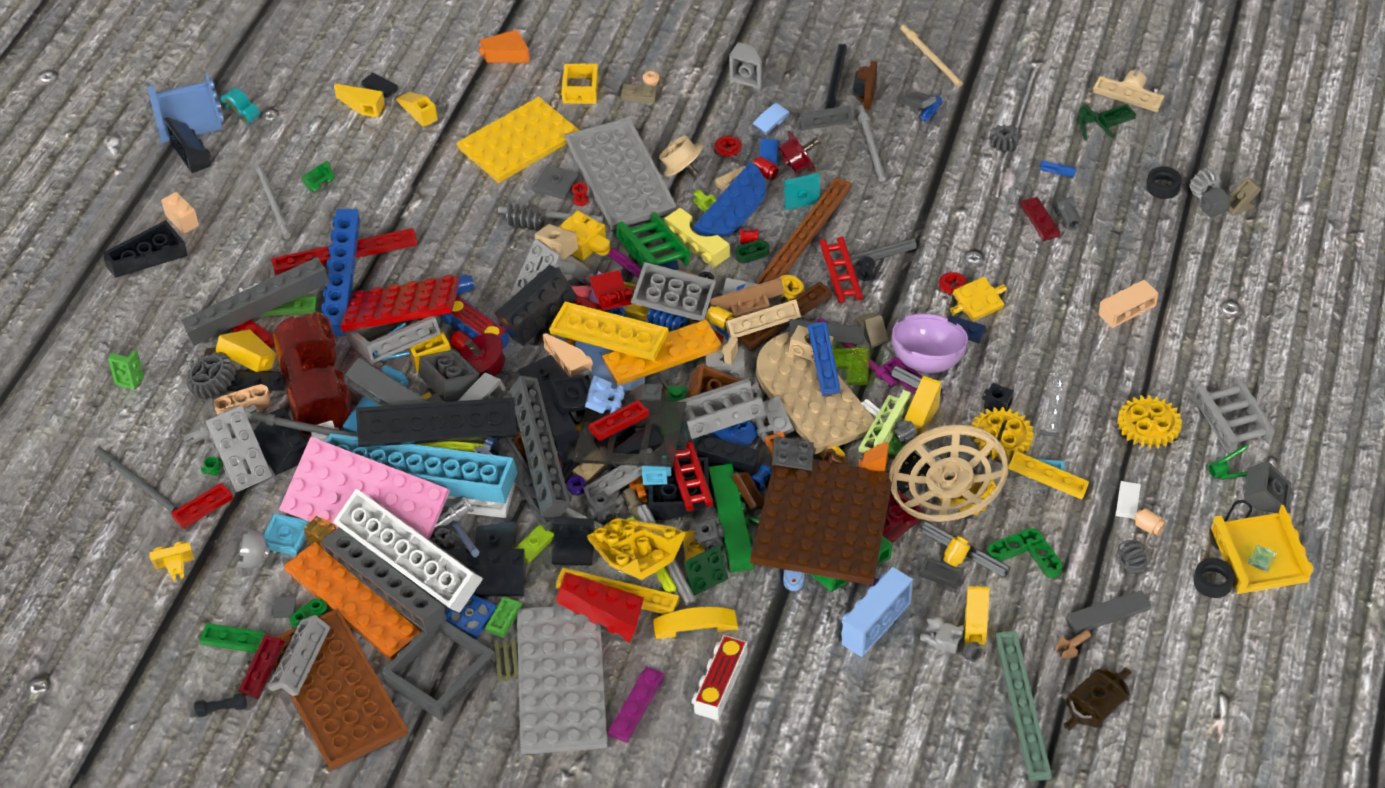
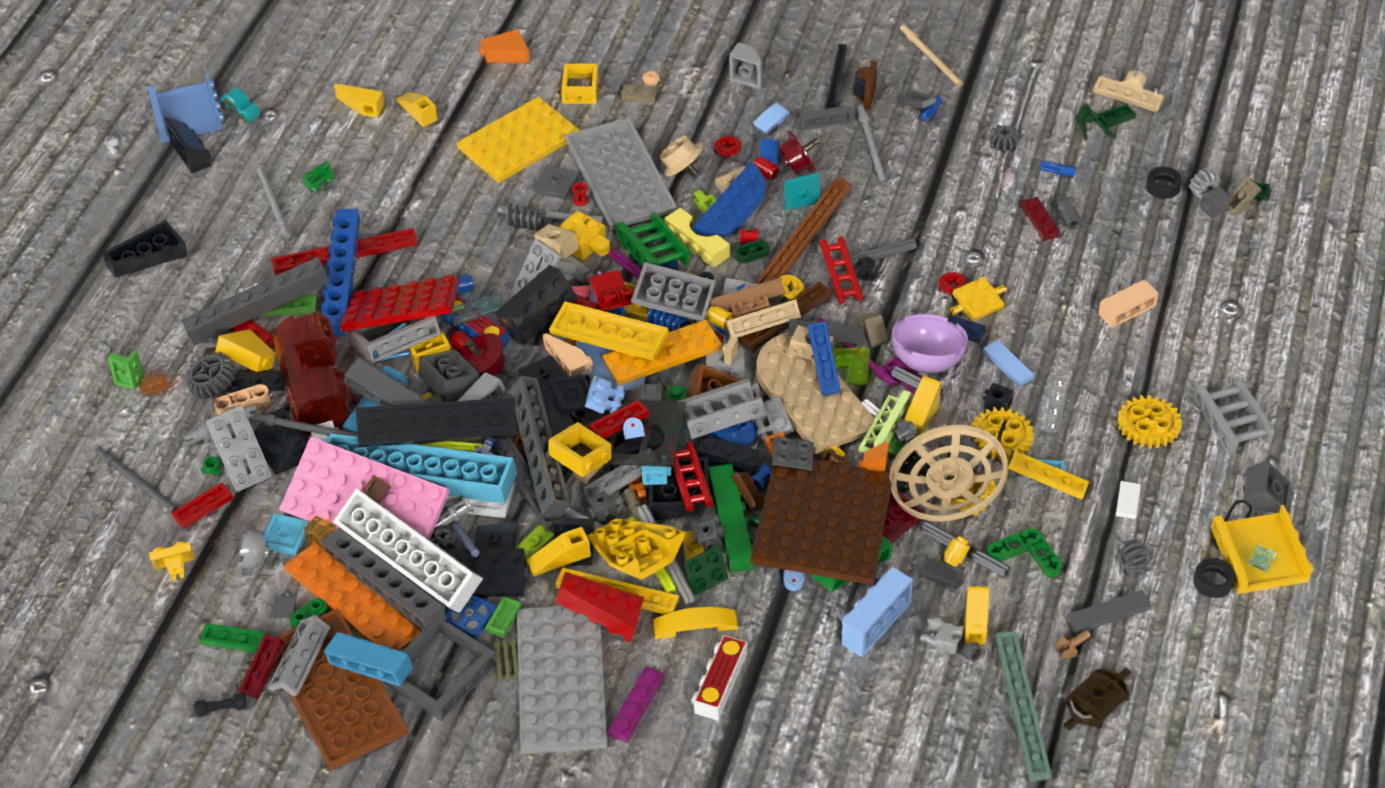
light nougat brick [161,192,199,234] -> none
black tile [361,72,398,98] -> none
dark purple bush [567,476,585,496] -> none
light nougat brick [1134,508,1166,536] -> none
green plant [1208,445,1249,481] -> none
none -> clear orange brick [139,373,169,397]
none -> dark azure brick [324,632,413,686]
none -> reddish brown plate [362,475,391,503]
none -> clear light blue tile [448,293,505,325]
none -> yellow slope [526,527,591,576]
none -> yellow window [549,422,611,477]
none -> light blue tile [623,418,645,440]
none -> light blue tile [983,340,1034,387]
none -> dark green tile [1253,182,1270,201]

